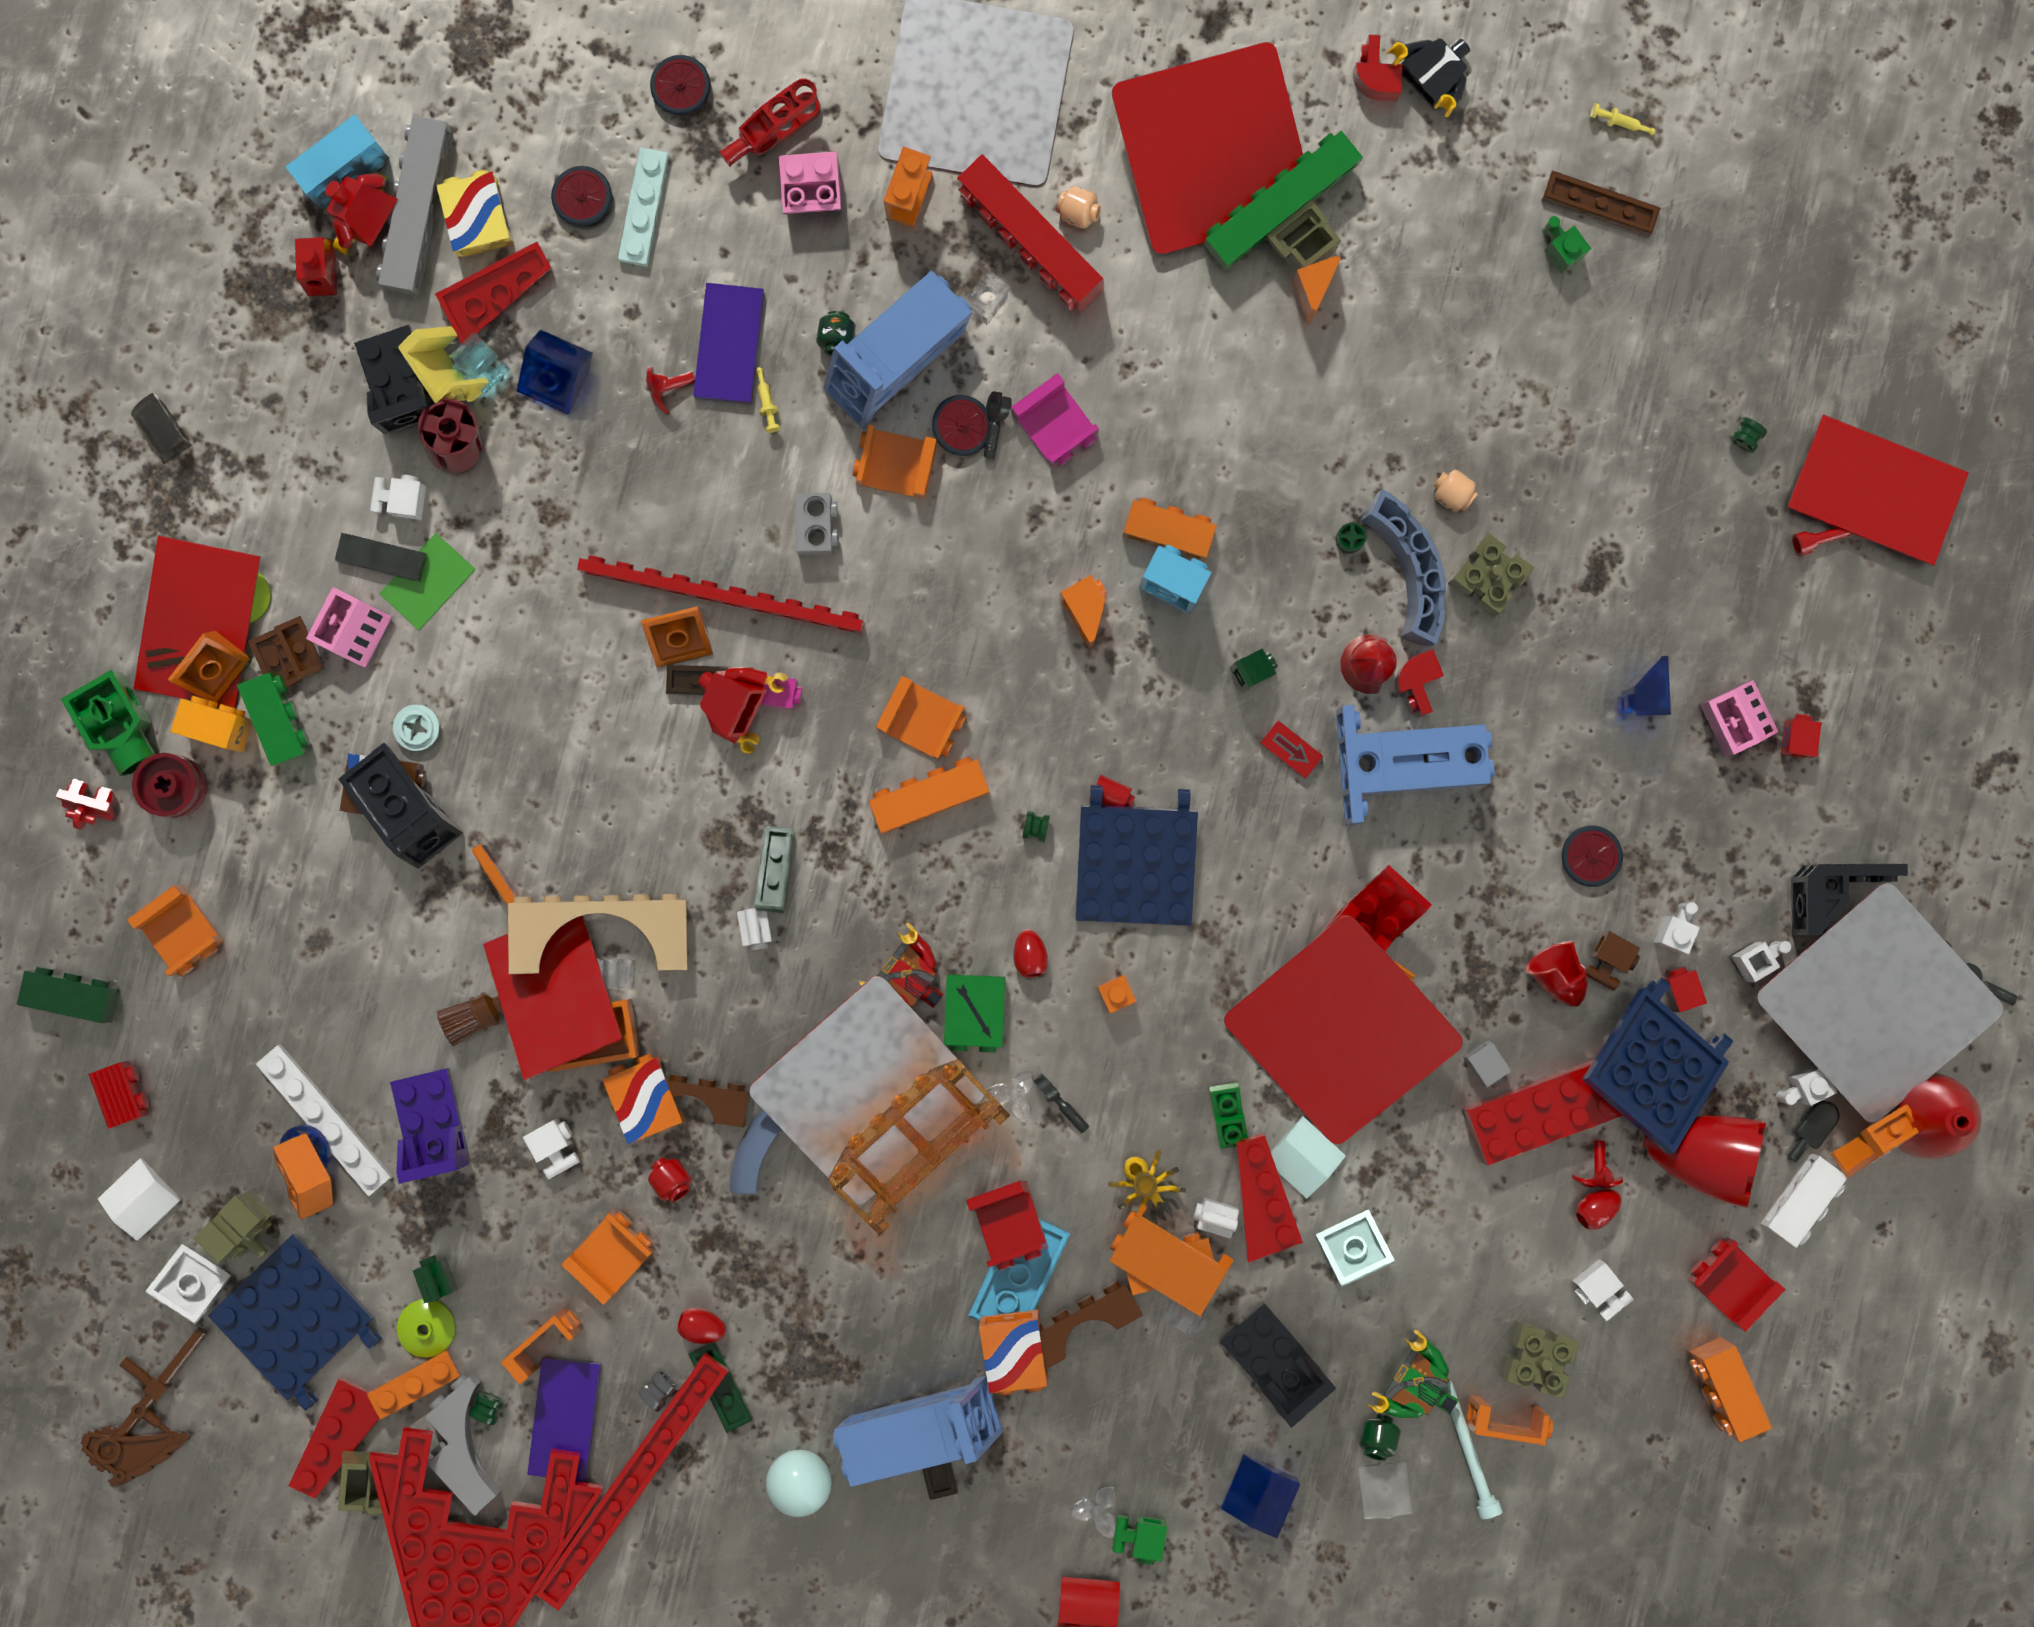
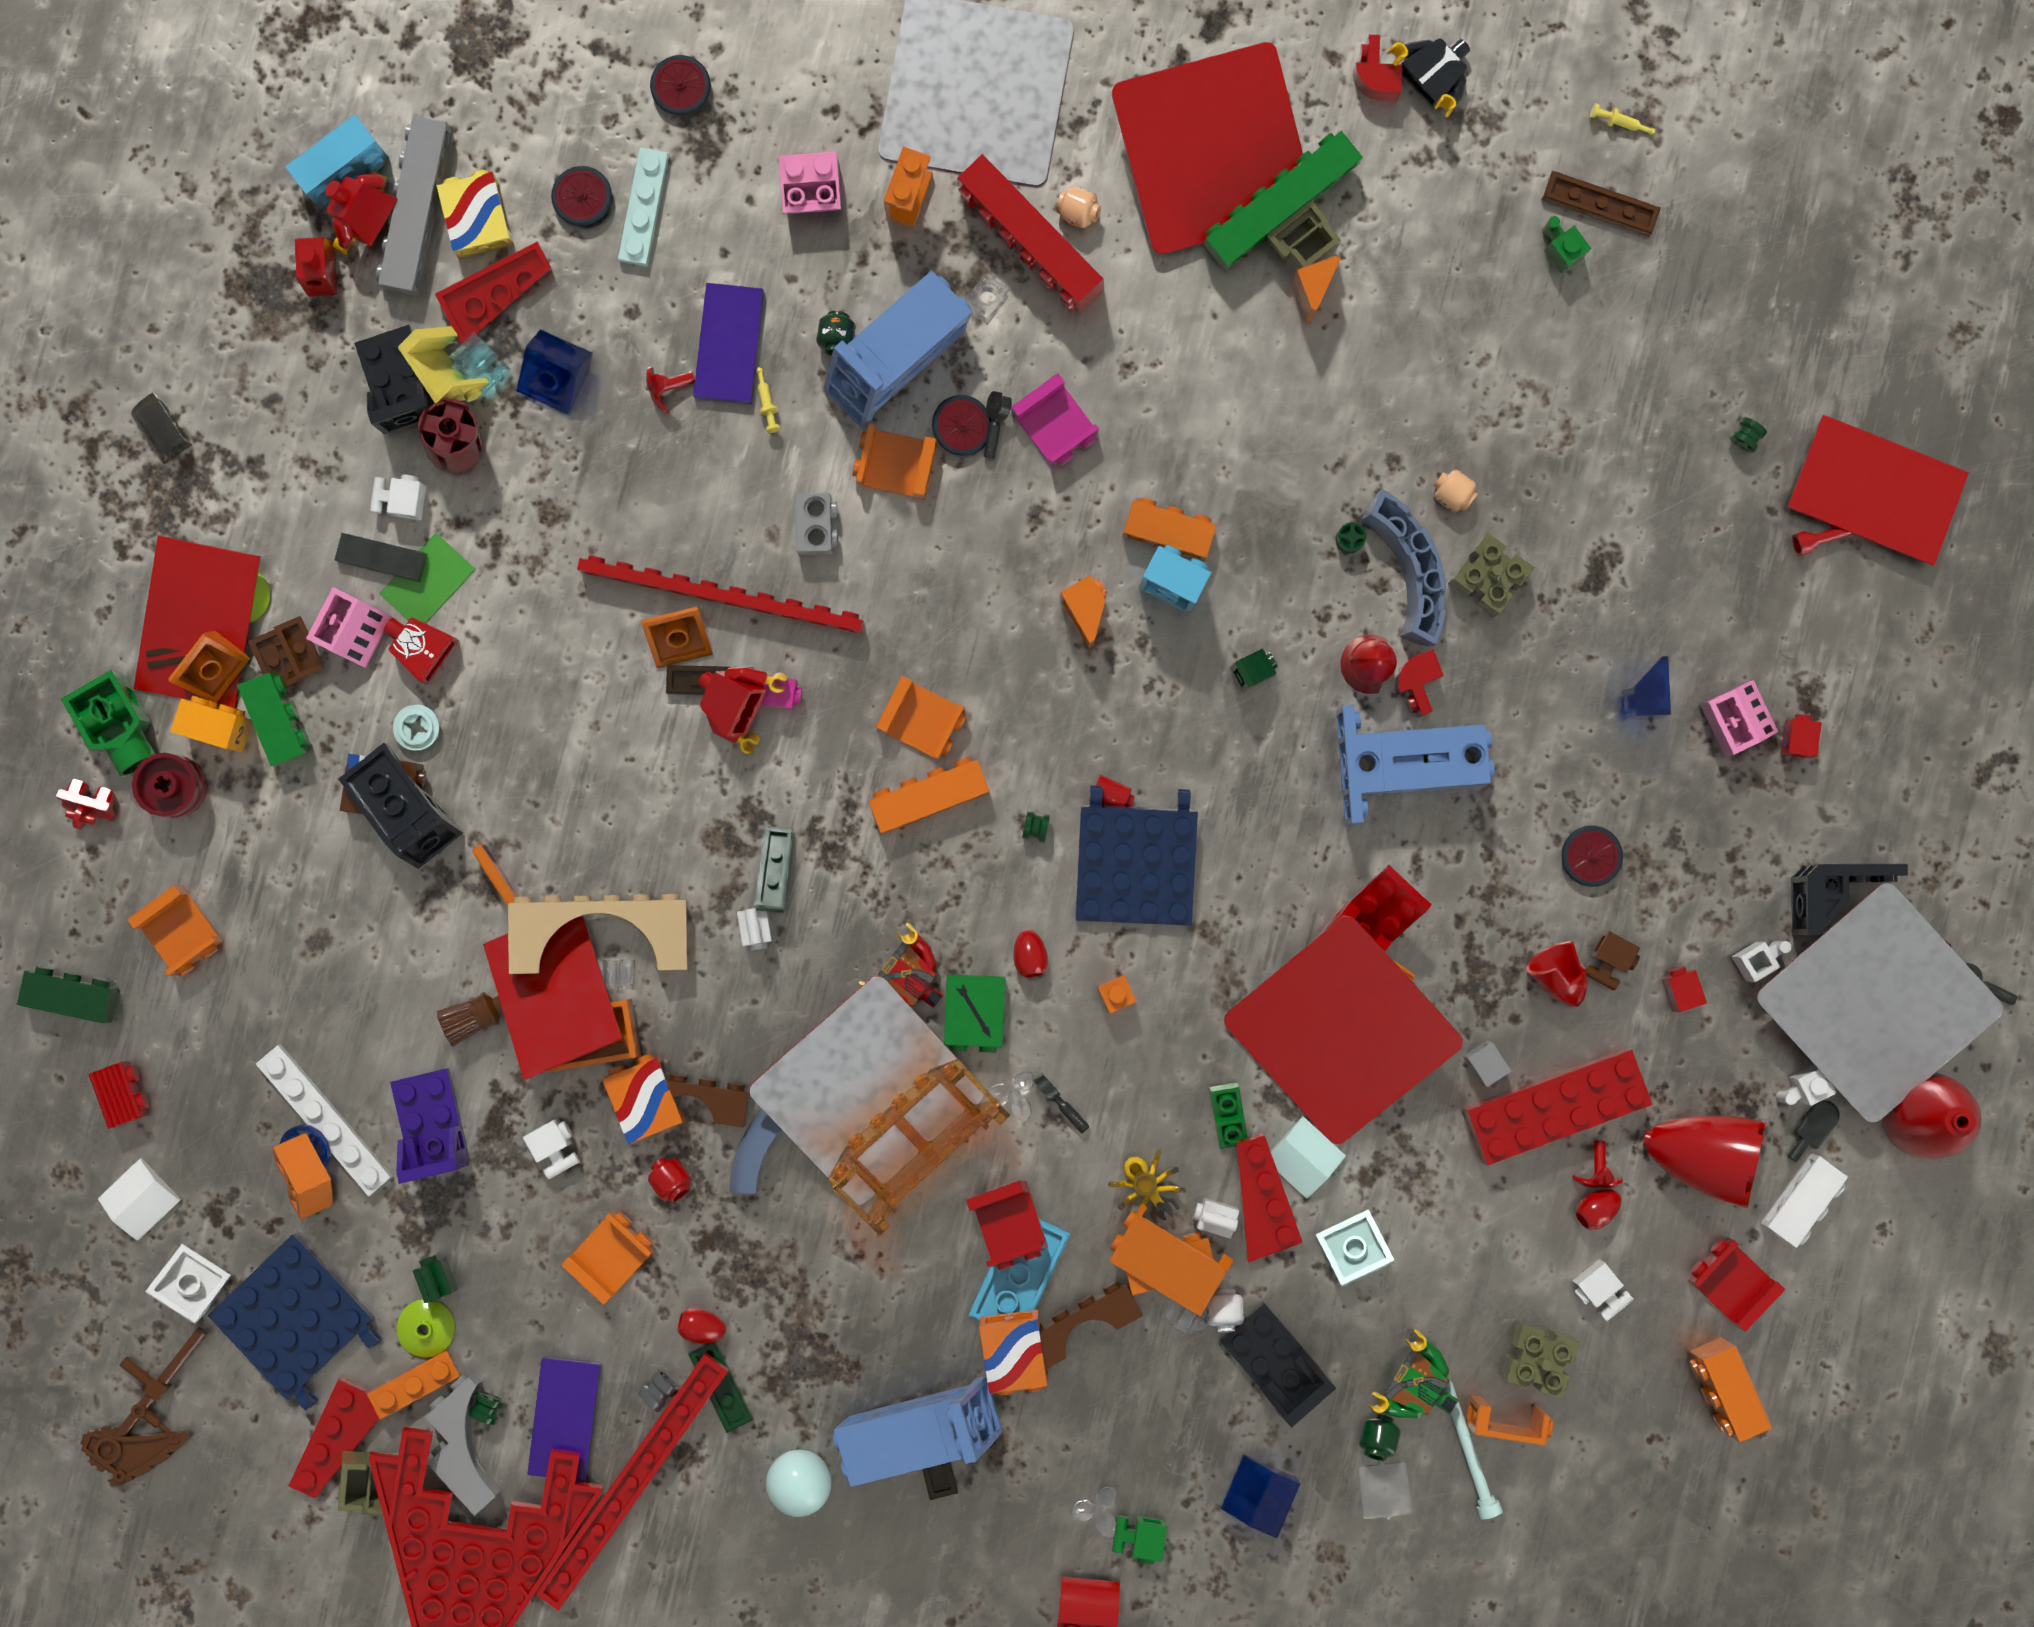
olive brick [193,1190,276,1263] -> none
orange panel [500,1307,583,1385] -> none
red piece [719,78,821,167] -> none
red tile [1259,720,1323,779] -> none
dark blue plate [1582,977,1733,1154] -> none
white brick [1654,902,1700,954] -> none
orange panel [1830,1104,1919,1179] -> none
none -> torso [383,617,459,685]
none -> white head [1206,1289,1245,1333]

